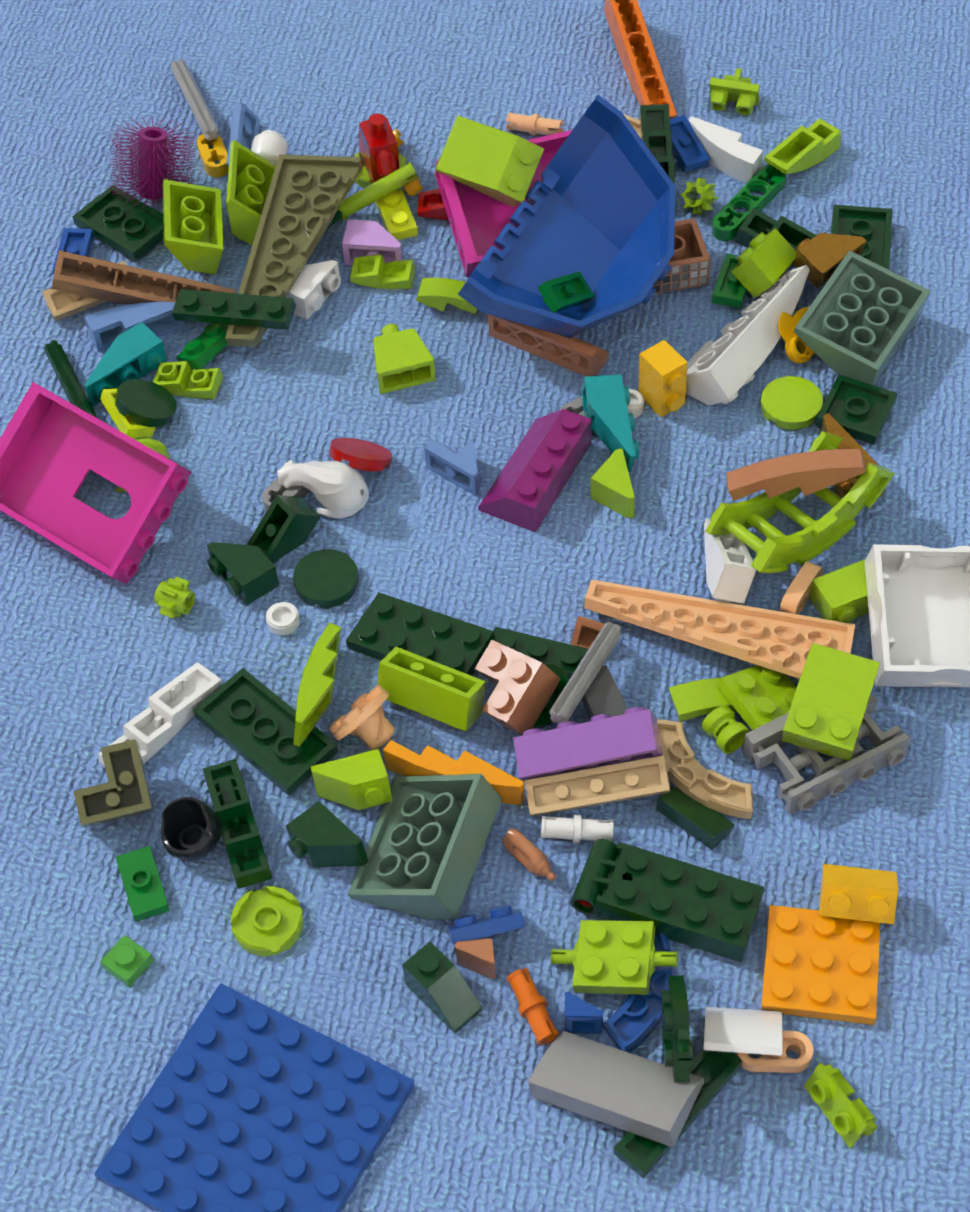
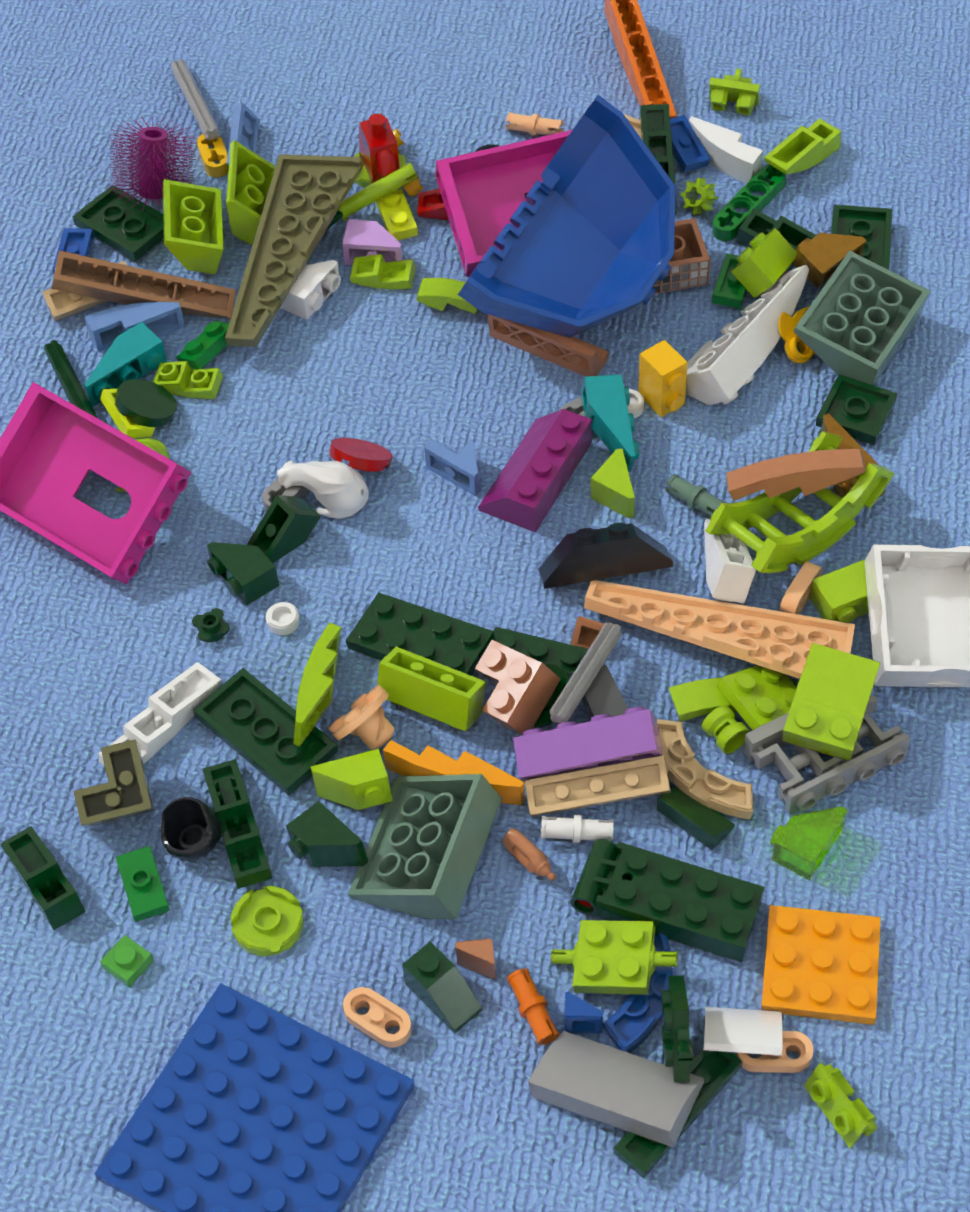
lime gear [154,576,196,619] -> none
dark green plate [172,289,296,330] -> none
white head [251,130,288,166] -> none
dark green tile [293,549,359,608] -> none
lime torso [373,324,436,394] -> none
lime slope [435,116,544,207] -> none
blue plate [447,905,525,945] -> none
green plate [538,271,595,313] -> none
lime tile [760,376,823,430] -> none
yellow brick [819,864,898,924] -> none
none -> dark green slope [0,826,86,930]
none -> dark green plate [192,608,230,642]
none -> light nougat plate [343,987,412,1048]
none -> black wedge [538,523,674,589]
none -> sand green pin [665,474,729,516]
none -> clear neon green slope [770,806,848,881]

